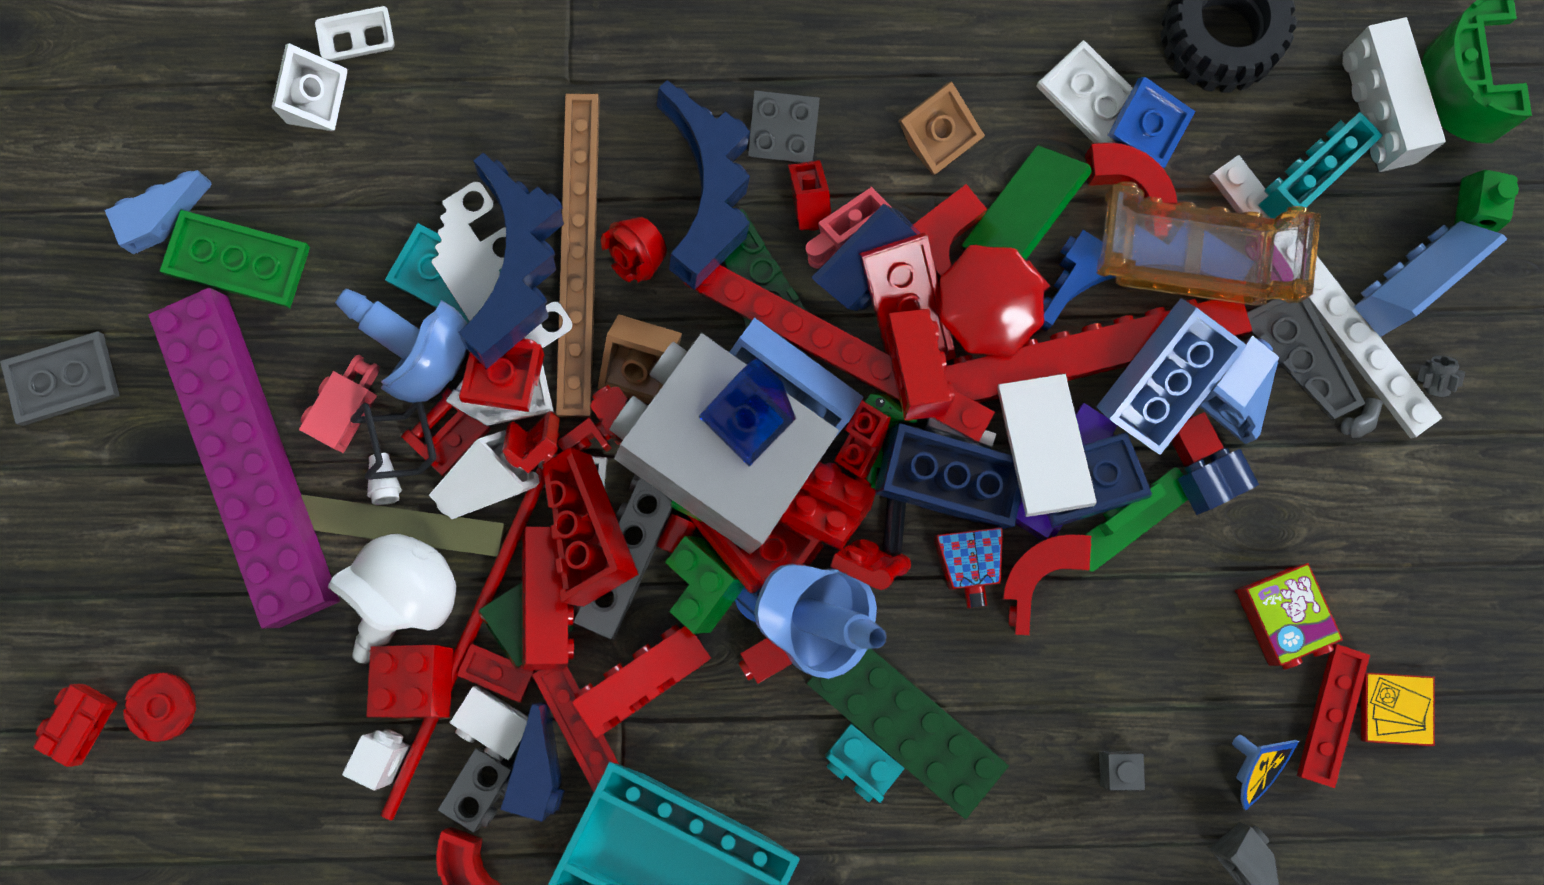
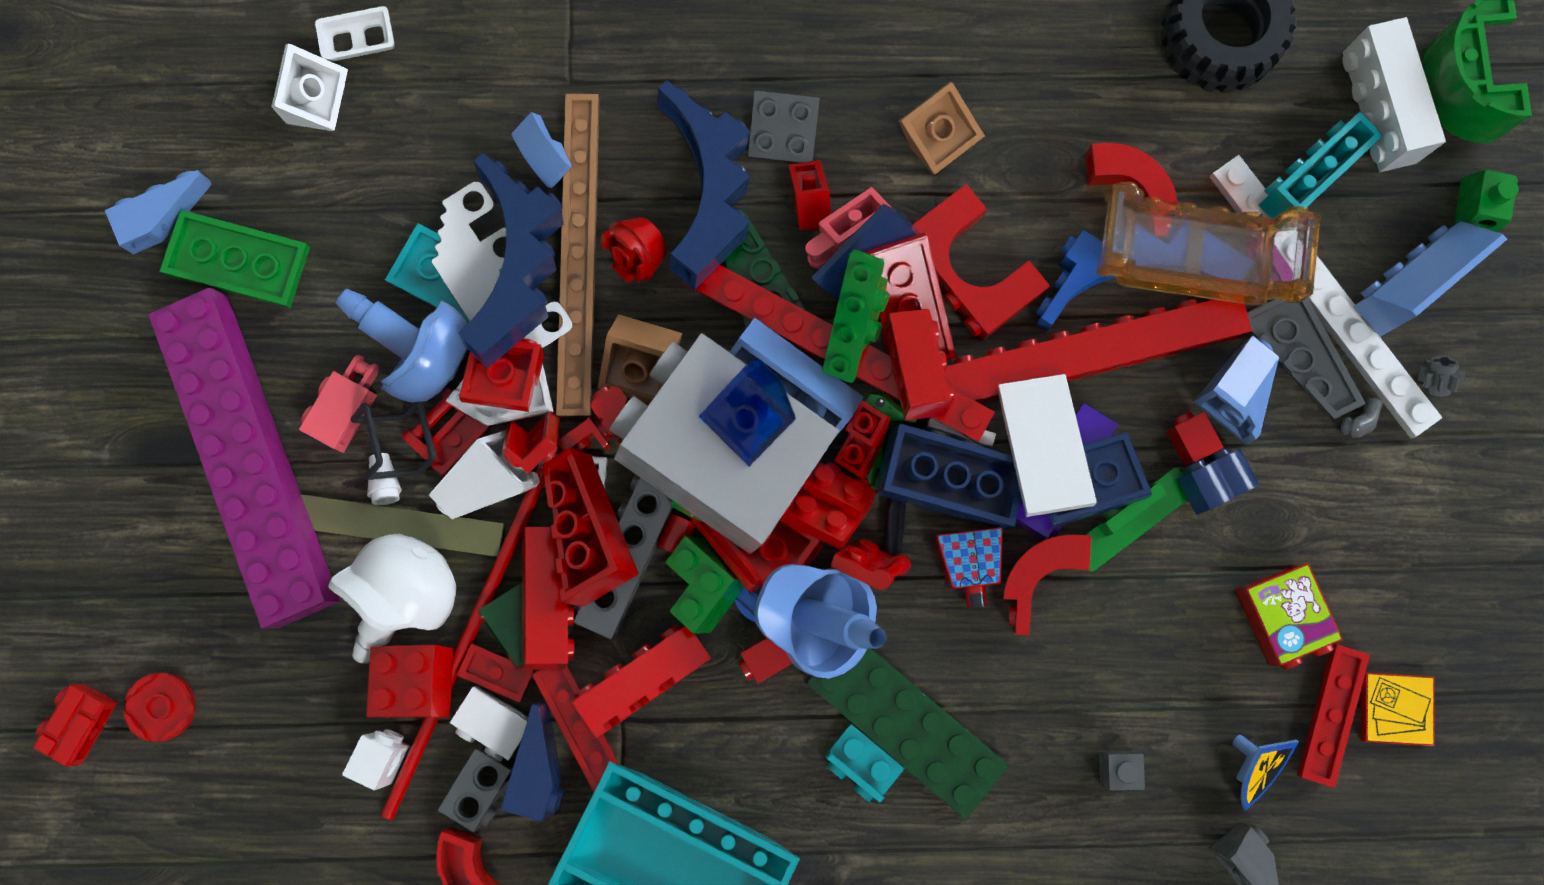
dark grey plate [0,331,120,426] -> none
red piece [939,245,1044,356] -> none
green tile [961,145,1092,260] -> none
white tile [1036,40,1133,144] -> none
medium blue brick [1096,298,1247,455] -> none
blue plate [1107,77,1195,168] -> none
none -> medium blue slope [511,112,572,188]
none -> green bracket [822,250,890,383]

